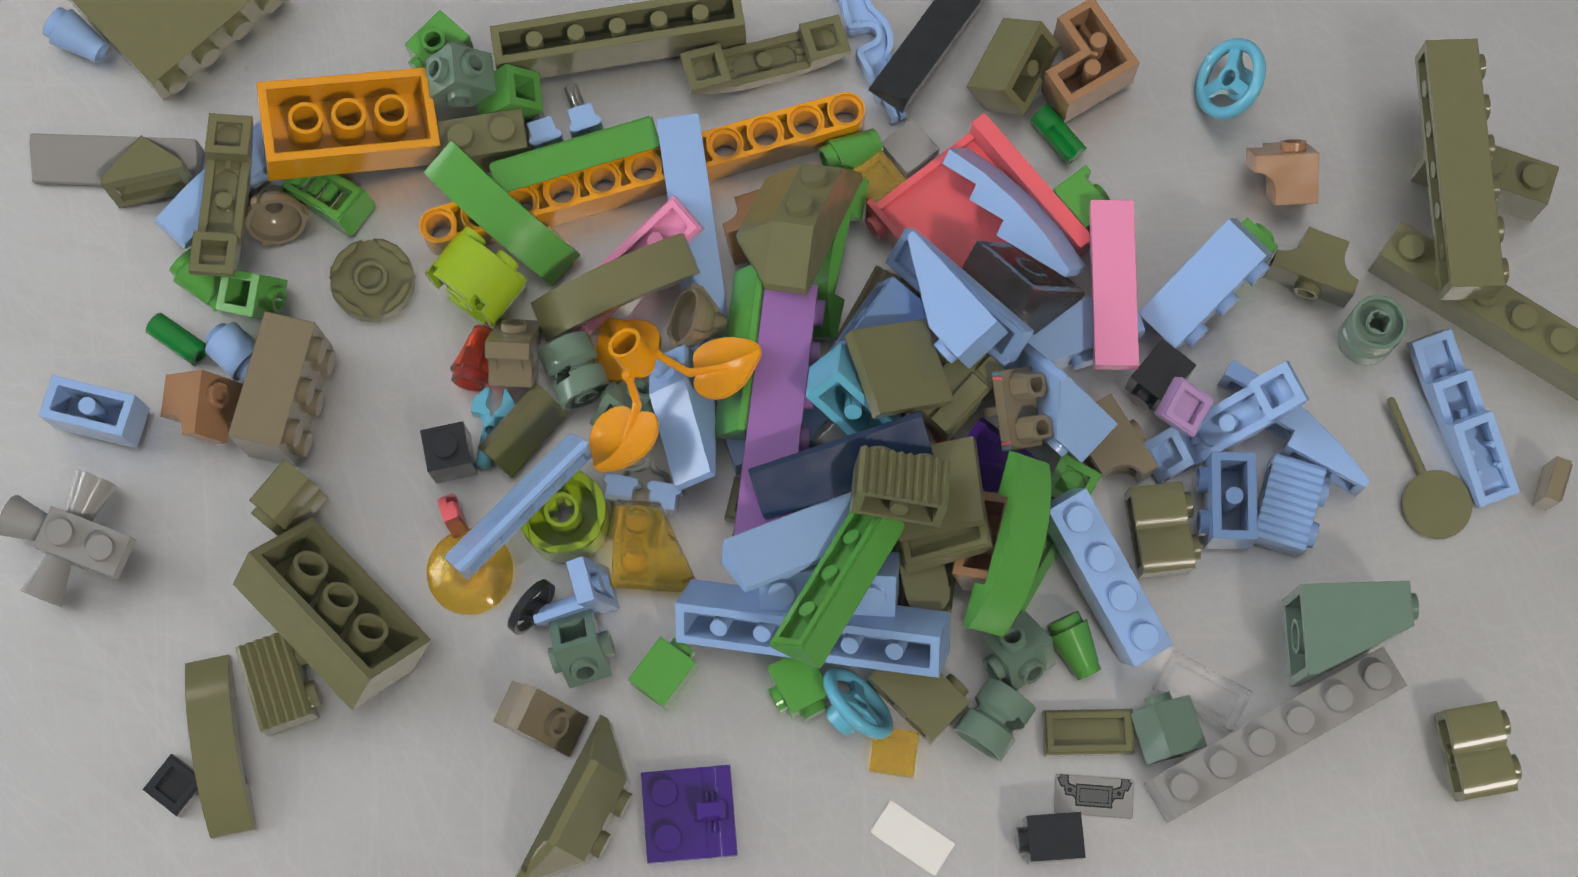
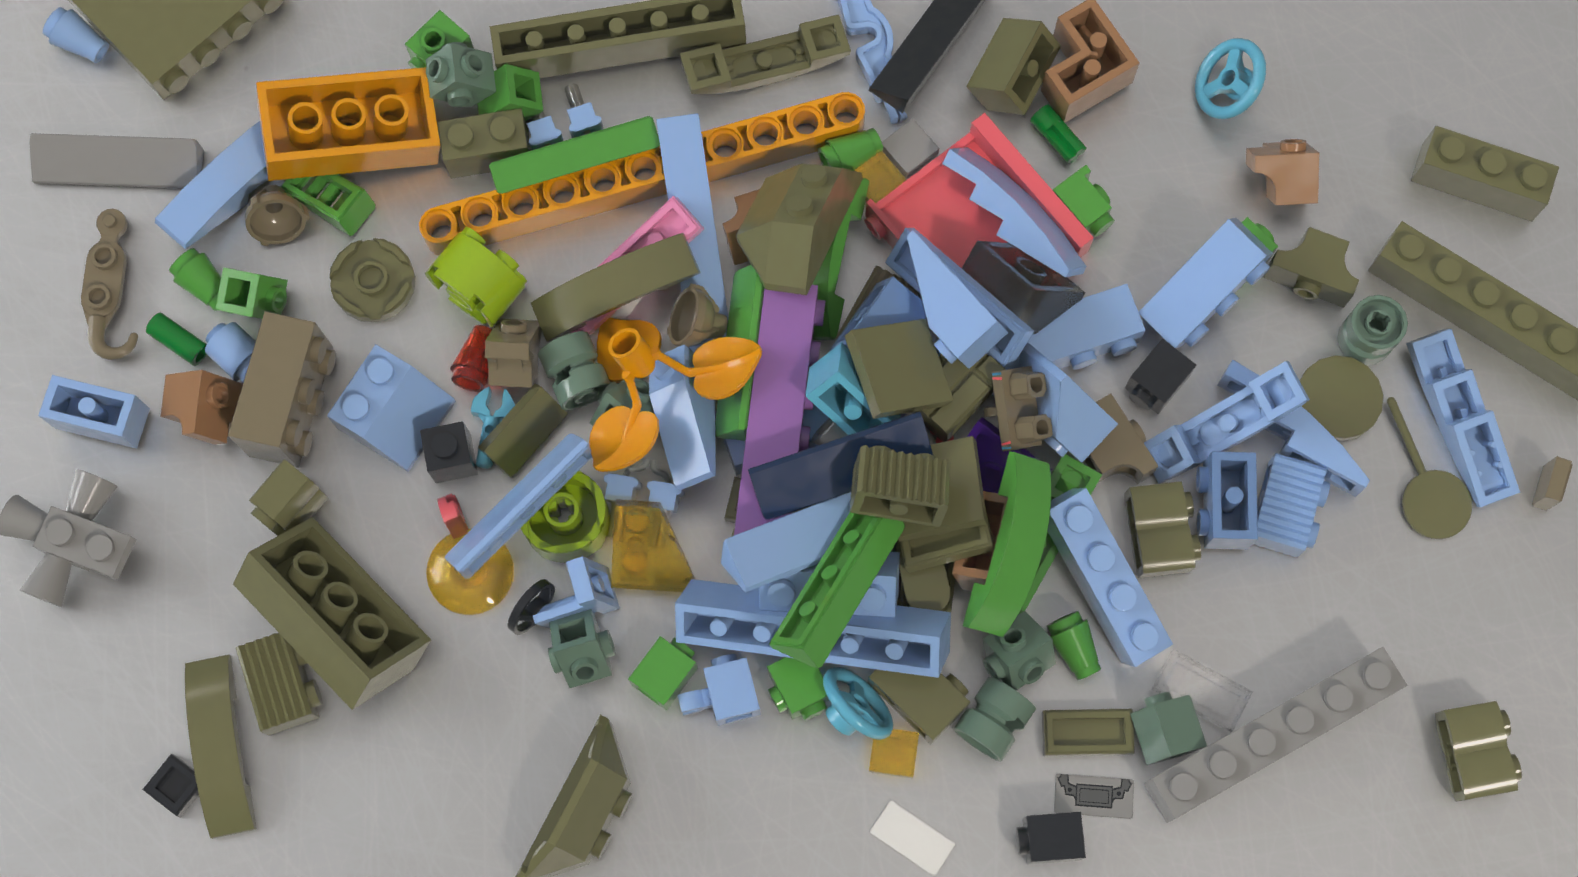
olive slope [101,135,194,208] -> none
olive slope [188,113,253,277] -> none
bright green slope [424,140,581,286] -> none
dark tan brick [493,681,588,757] -> none
dark purple hinge [641,765,738,864] -> none
bright pink tile [1089,200,1139,370] -> none
lavender tile [1154,377,1214,437] -> none
sand green slope [1282,581,1419,687] -> none
olive brick [1415,38,1509,300] -> none
none -> dark tan piece [81,208,138,360]
none -> light blue slope [327,344,456,472]
none -> light blue brick [678,654,761,726]
none -> olive tile [1299,355,1384,441]

